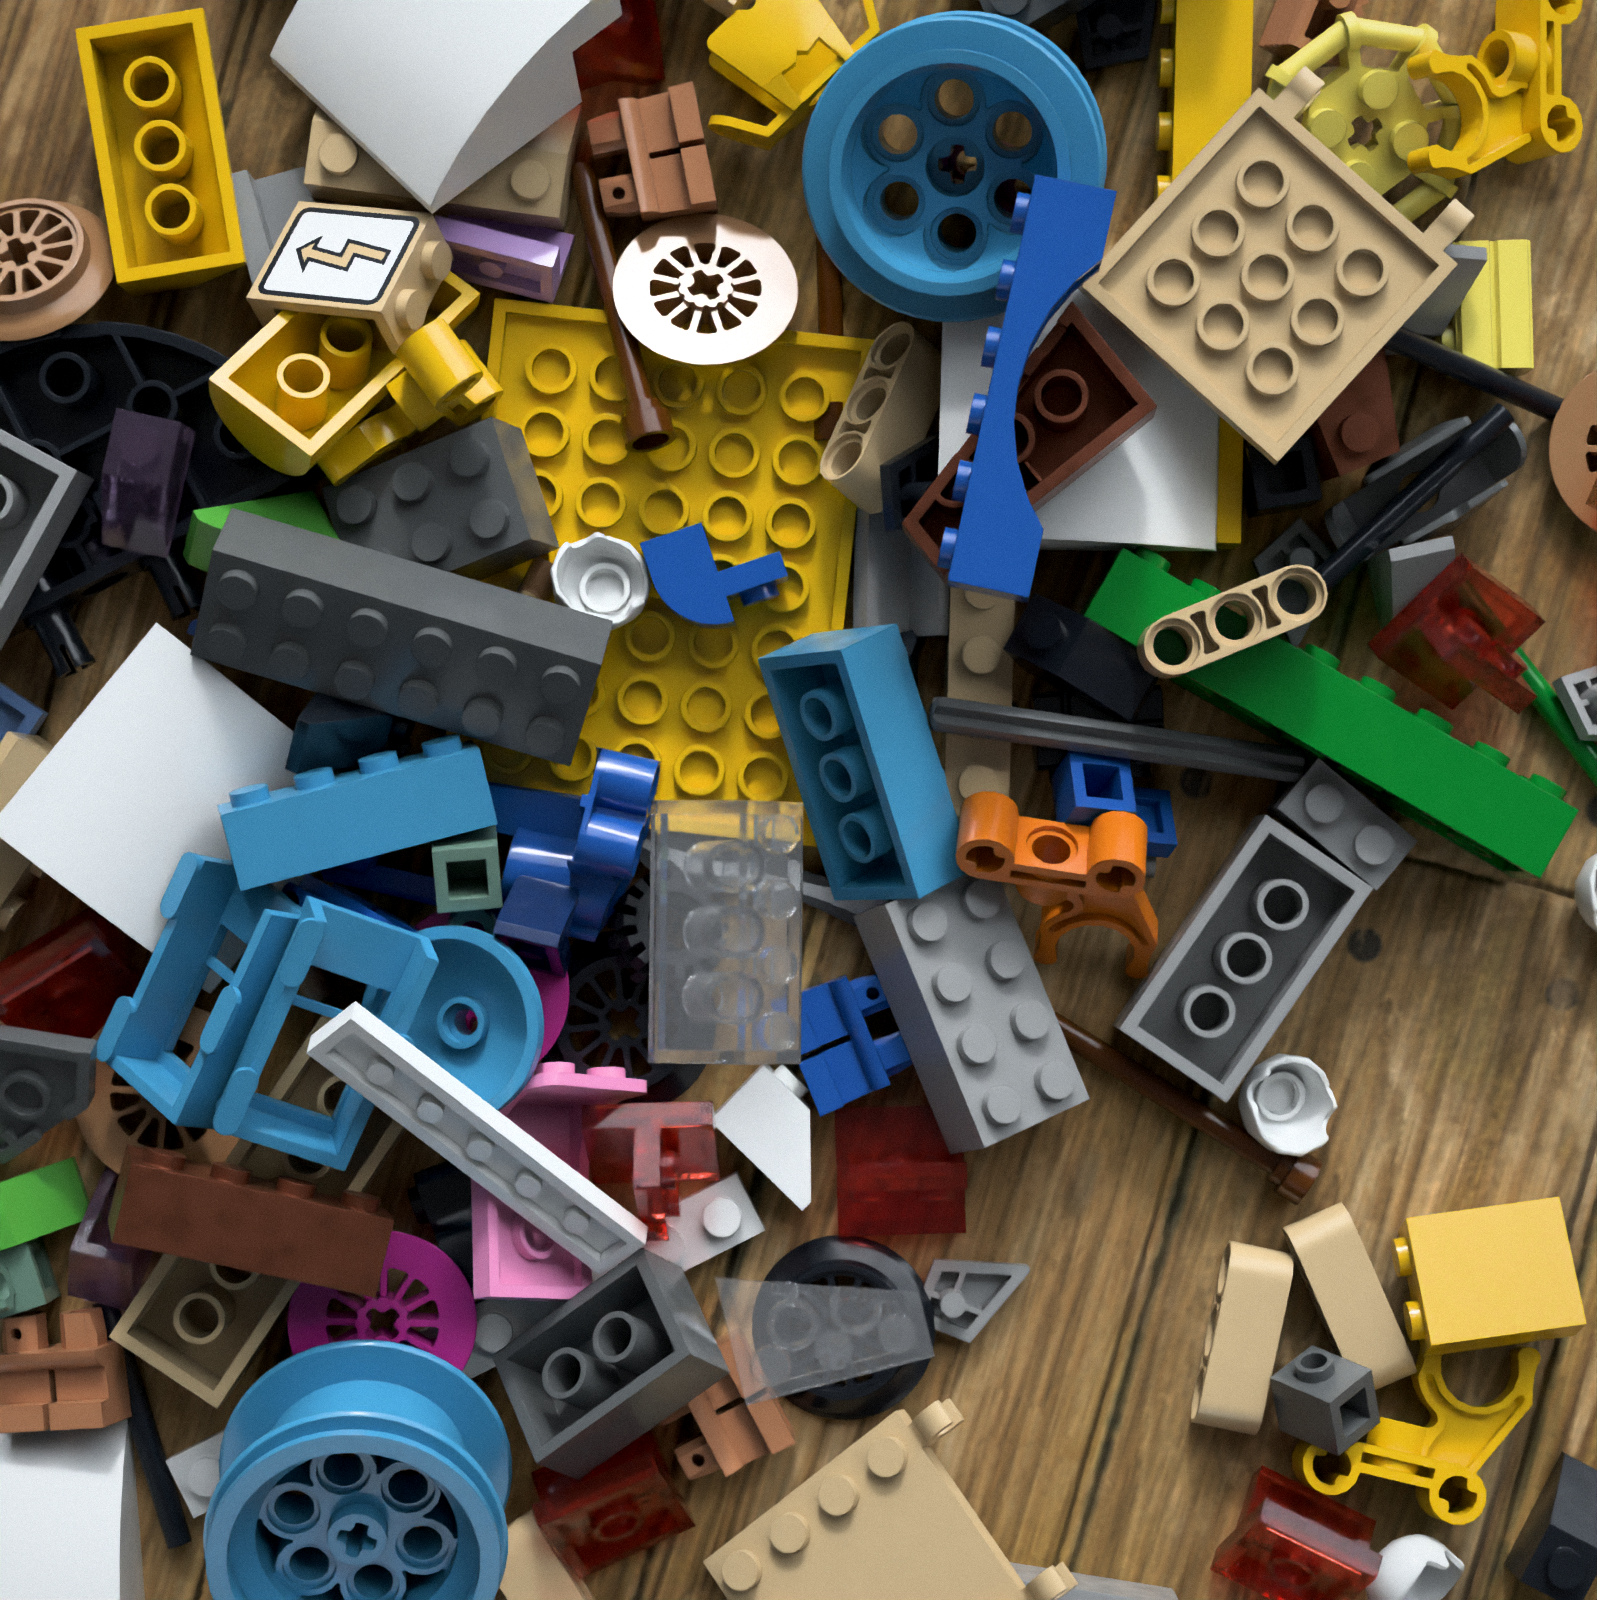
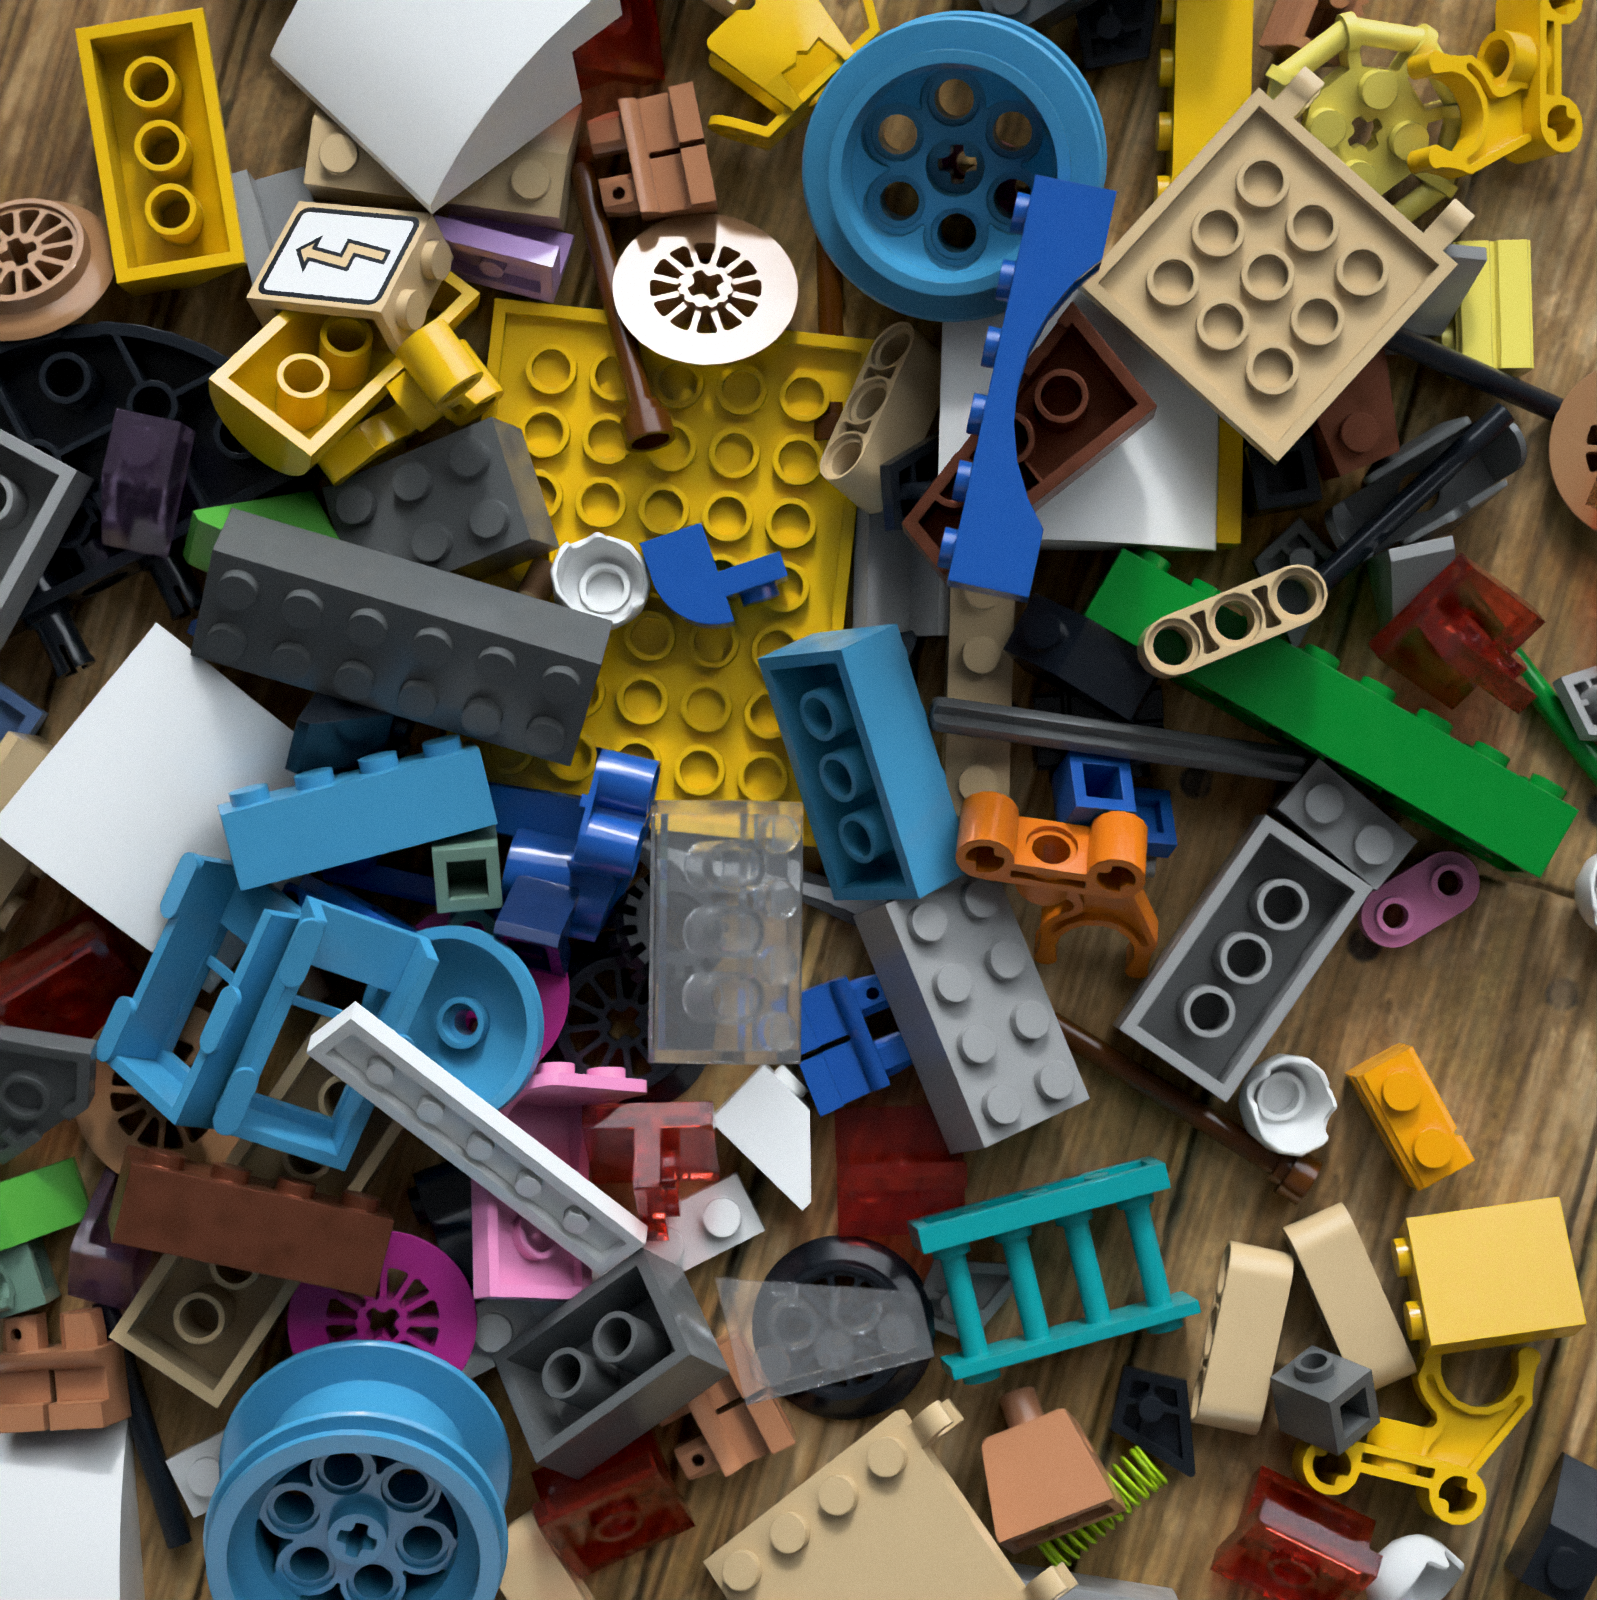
none -> teal fence [906,1156,1201,1385]
none -> nougat torso [981,1387,1127,1555]
none -> lime piece [1037,1445,1168,1568]
none -> black piece [1109,1364,1196,1477]
none -> light orange brick [1345,1043,1475,1191]
none -> bright pink plate [1357,851,1480,948]

